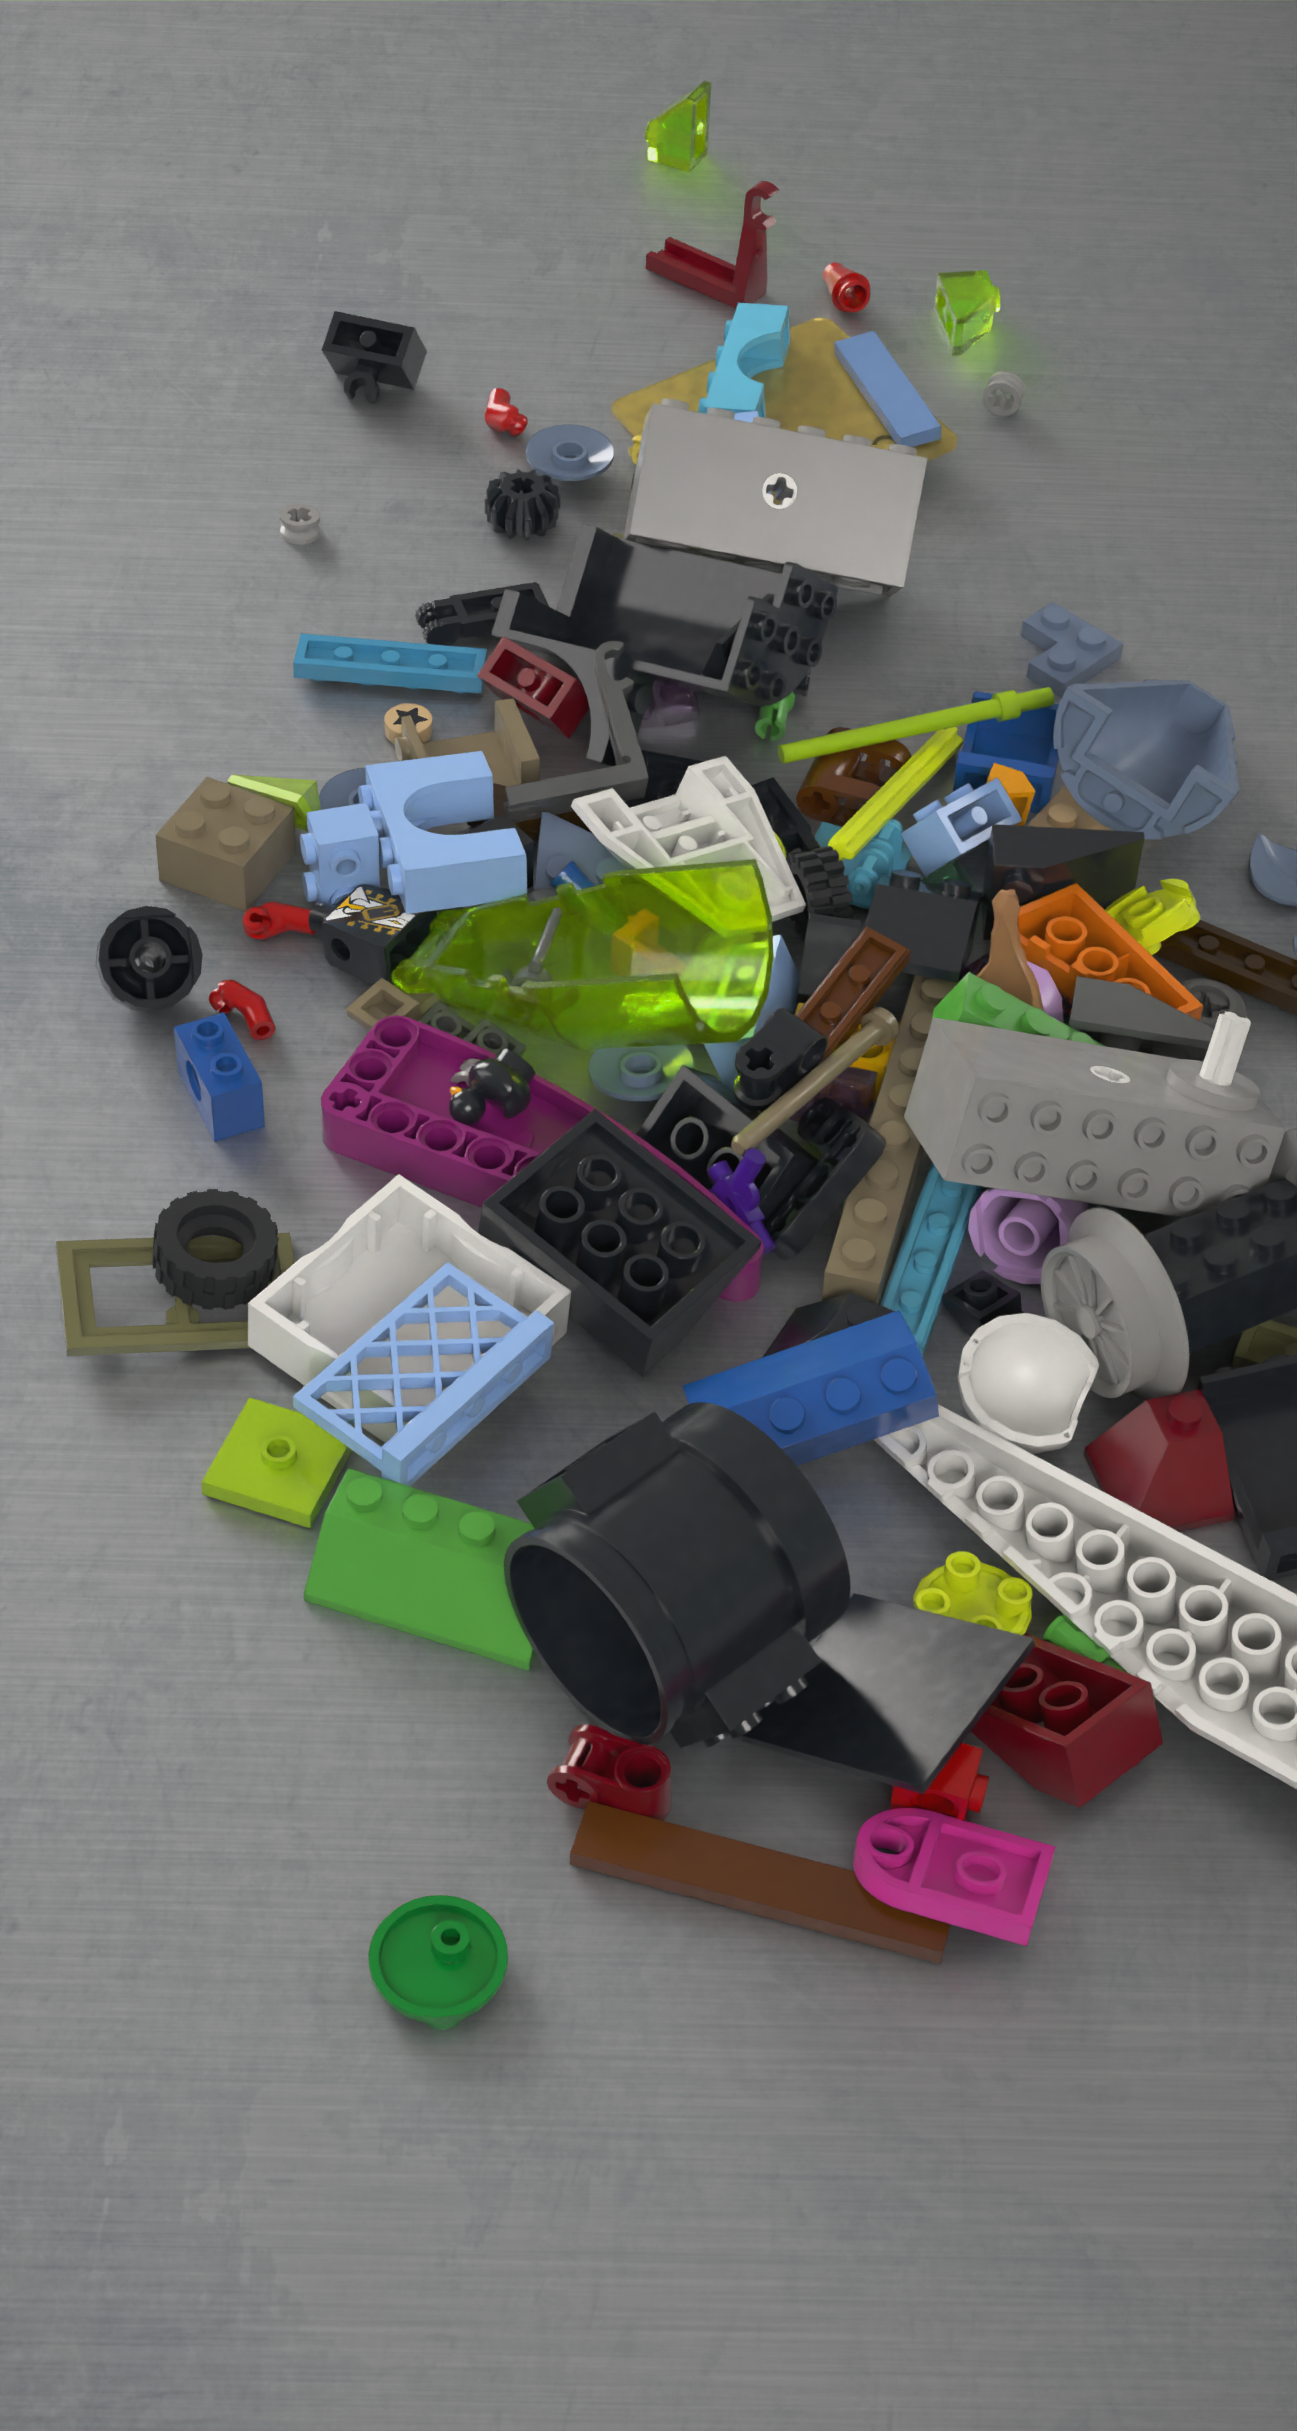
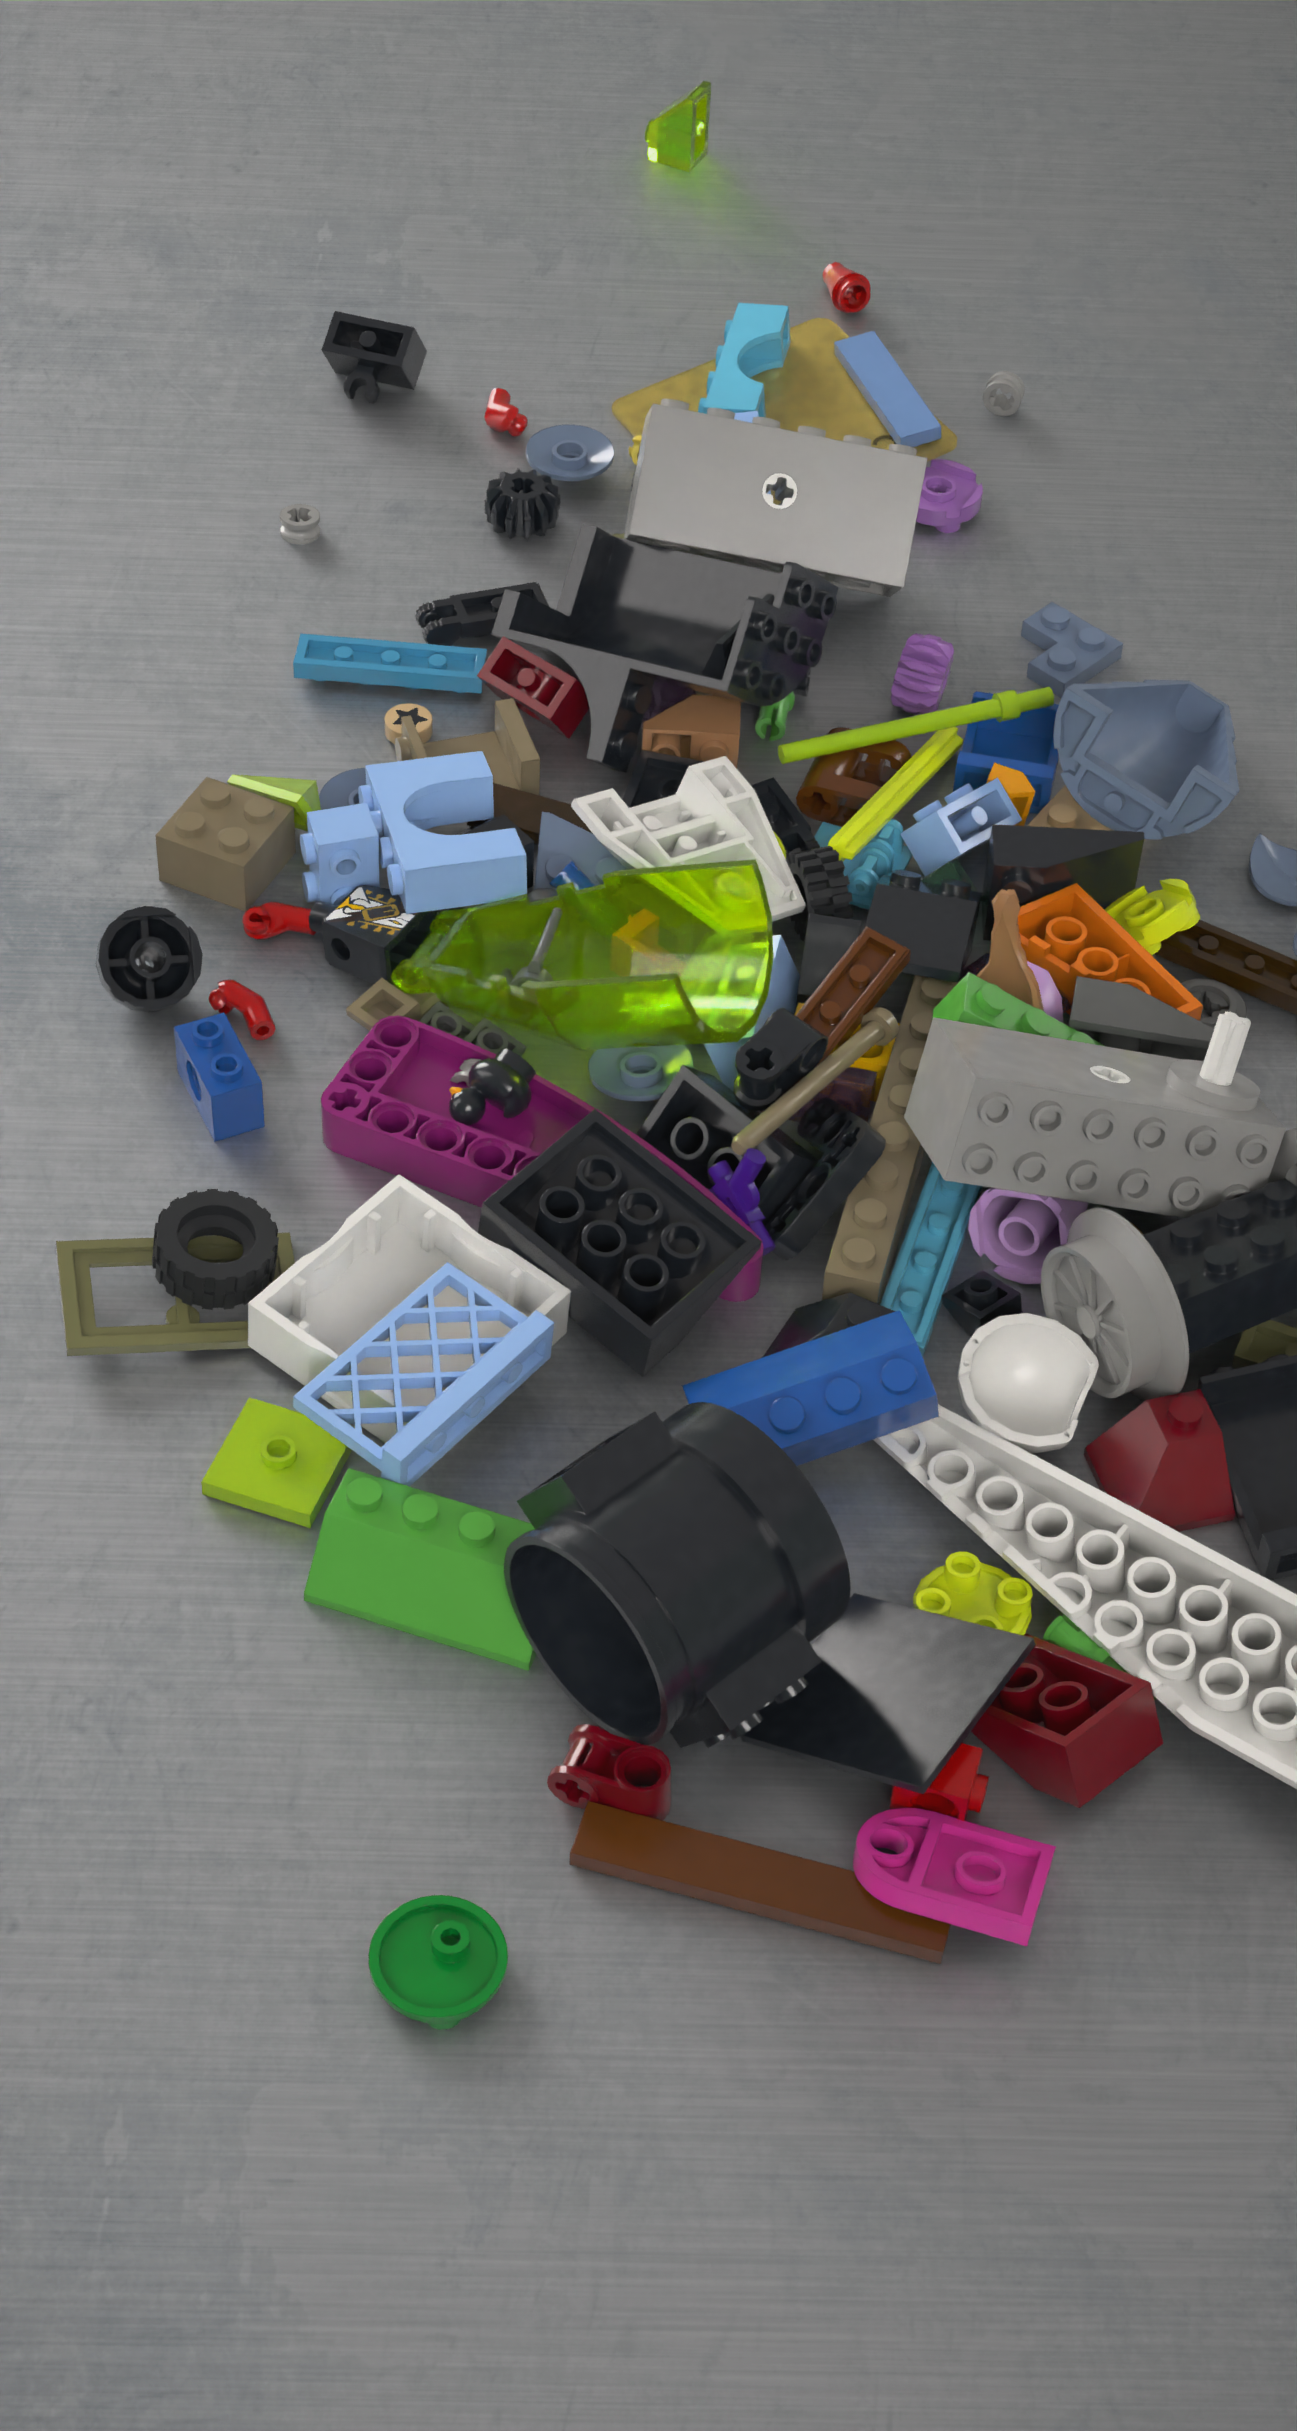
dark grey hinge [503,641,649,823] -> none
dark red hinge [645,181,779,308] -> none
clear neon green slope [934,270,1000,356] -> none
none -> medium nougat slope [642,694,741,769]
none -> medium lavender gear [891,633,954,715]
none -> medium lavender plate [916,459,983,533]

